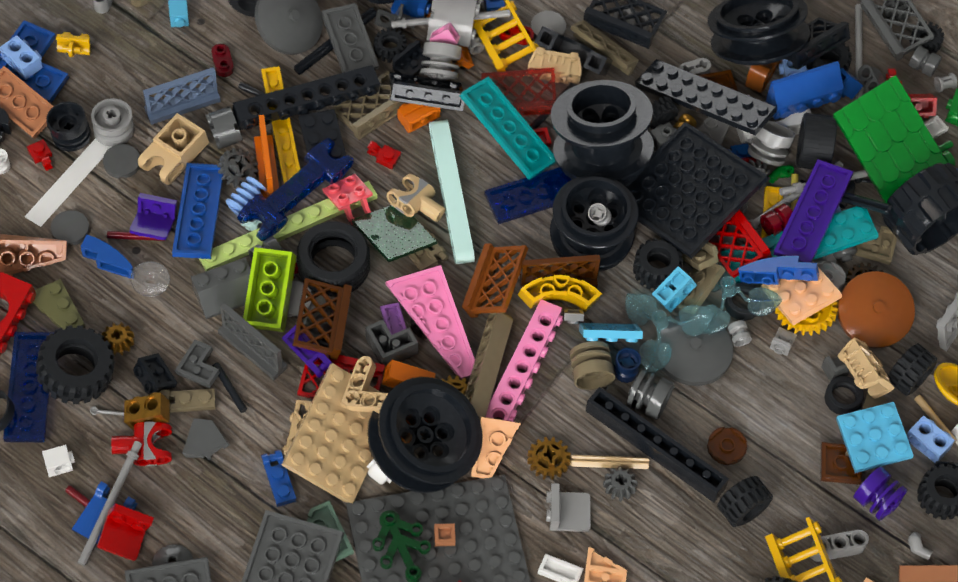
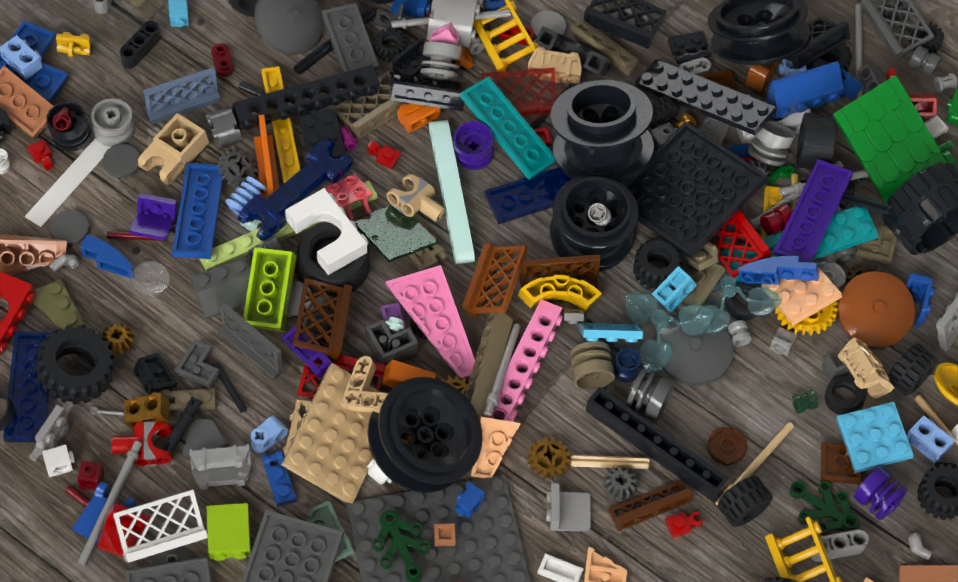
none -> light grey plate [29,401,73,461]
none -> light grey arm [49,254,79,272]
none -> dark red cone [53,107,72,131]
none -> dark red brick [77,461,104,491]
none -> white fence [113,490,208,562]
none -> black beam [120,21,161,68]
none -> black pin [161,397,202,455]
none -> light grey piece [189,444,251,490]
none -> lime brick [206,503,251,561]
none -> light blue piece [251,415,288,453]
none -> white arch [285,188,368,275]
none -> magenta pin [340,126,358,150]
none -> light aqua plate [385,317,404,334]
none -> dark purple wheel [454,121,494,170]
none -> blue brick [454,481,485,519]
none -> light grey bar [484,324,521,418]
none -> reddish brown fence [608,480,693,532]
none -> red plate [665,512,703,538]
none -> black plate [668,31,712,64]
none -> tan bar [716,422,794,505]
none -> dark green plant [789,481,860,535]
none -> clear green wheel [792,390,818,414]
none -> blue bracket [905,273,935,328]

